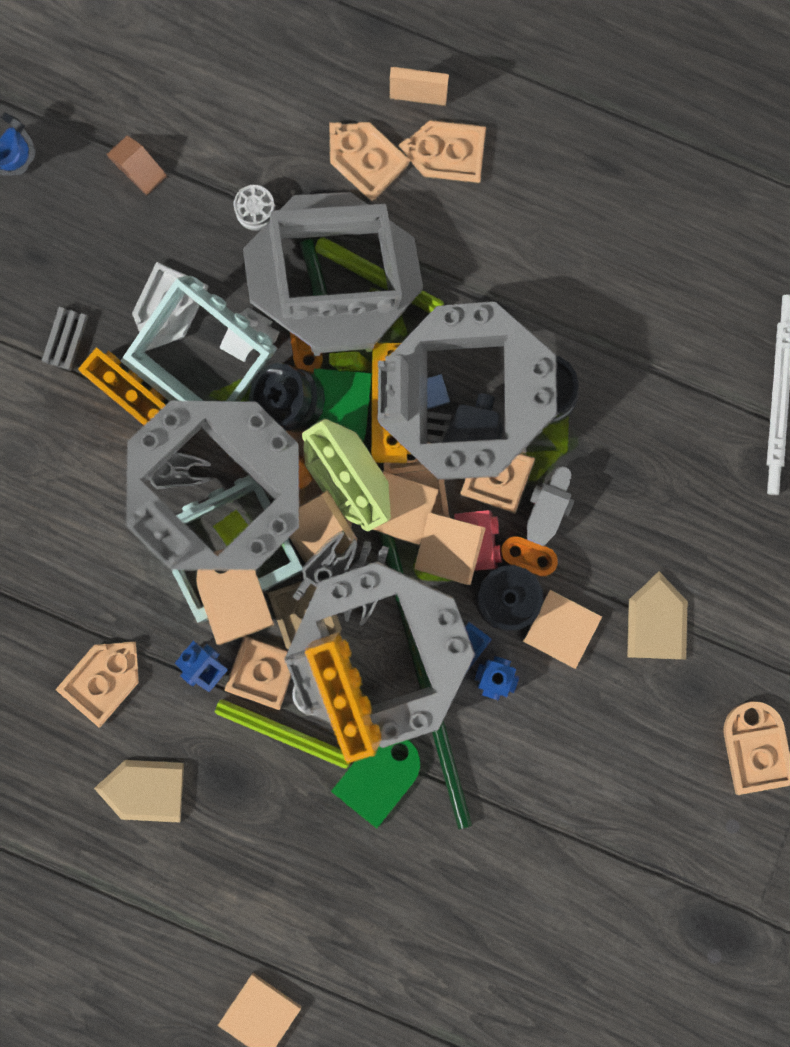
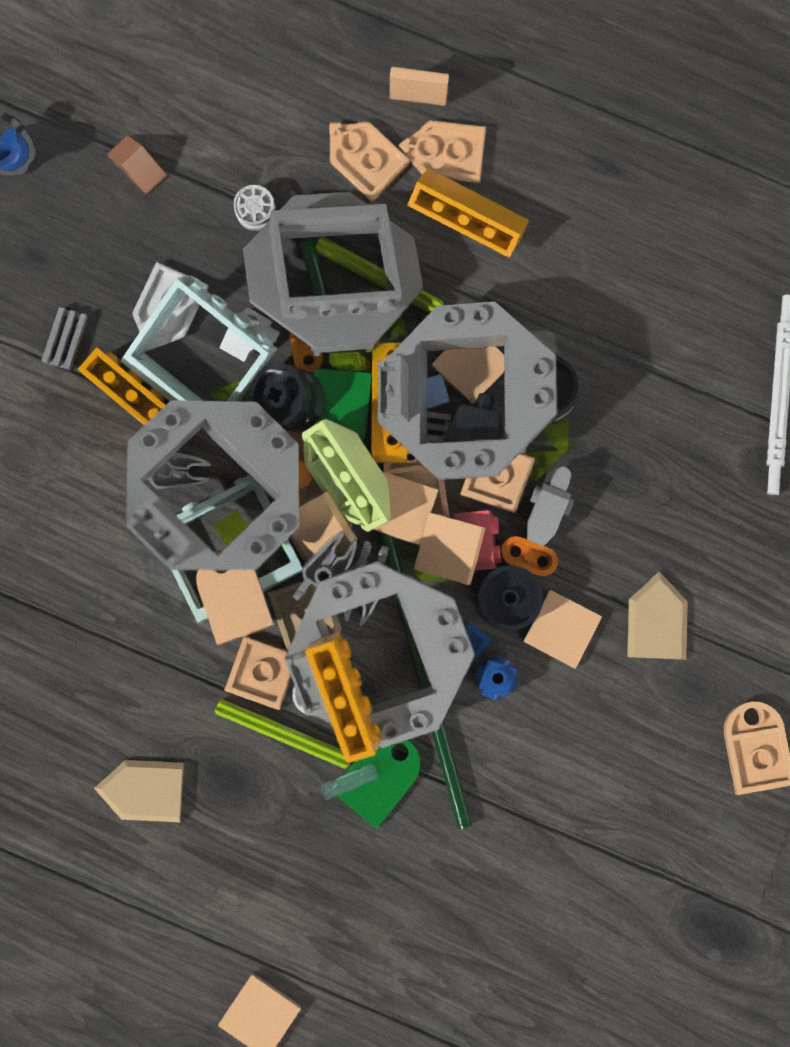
light nougat tile [56,642,139,728] -> none
blue brick [175,640,228,692] -> none
none -> clear light blue axle [321,764,378,800]
none -> light orange brick [408,168,529,258]
none -> light nougat tile [431,347,505,405]

